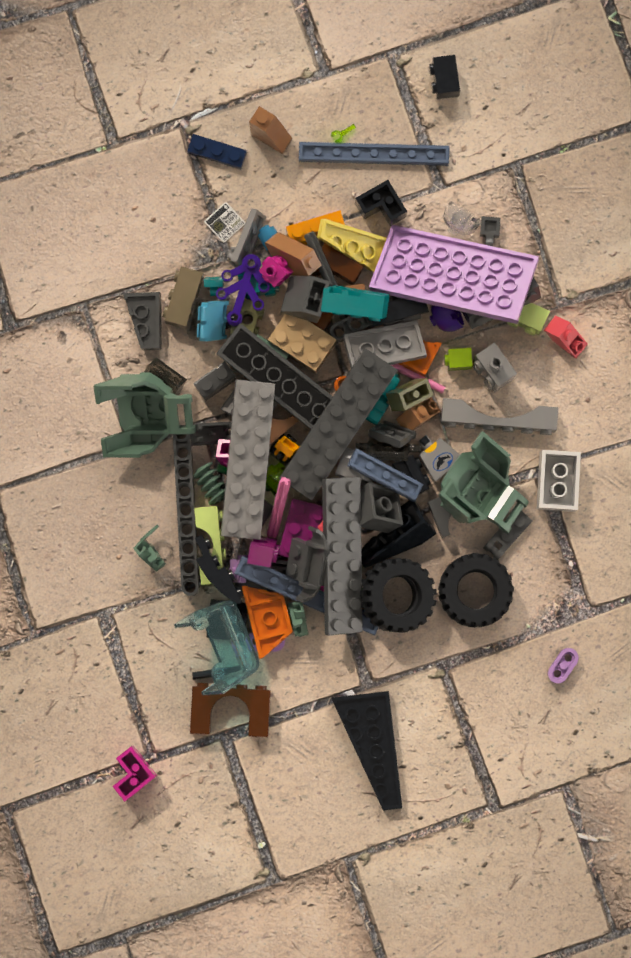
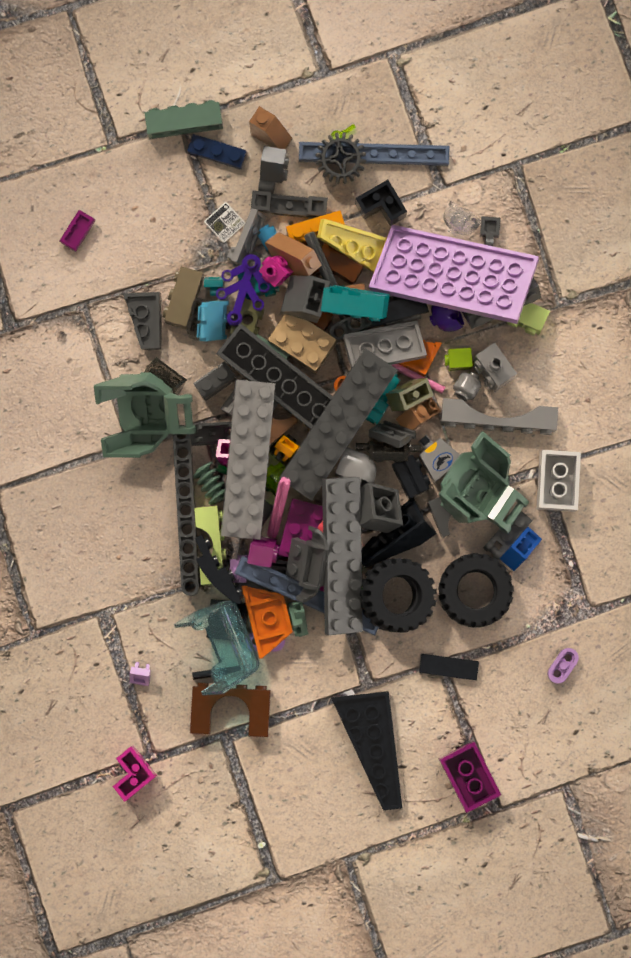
sand green piece [133,525,166,572] -> none
sand blue tile [347,448,423,502] -> none
black brick [429,55,460,99] -> none
coral slope [544,315,588,358] -> none
none -> magenta plate [59,210,96,252]
none -> lavender tile [130,662,151,686]
none -> sand green brick [144,100,223,139]
none -> dark grey slope [251,190,328,217]
none -> dark grey hinge [258,146,289,194]
none -> dark grey gear [316,132,366,184]
none -> black tile [419,654,479,681]
none -> magenta brick [438,741,501,813]
none -> light grey head [453,372,481,401]
none -> blue arch [500,527,542,571]

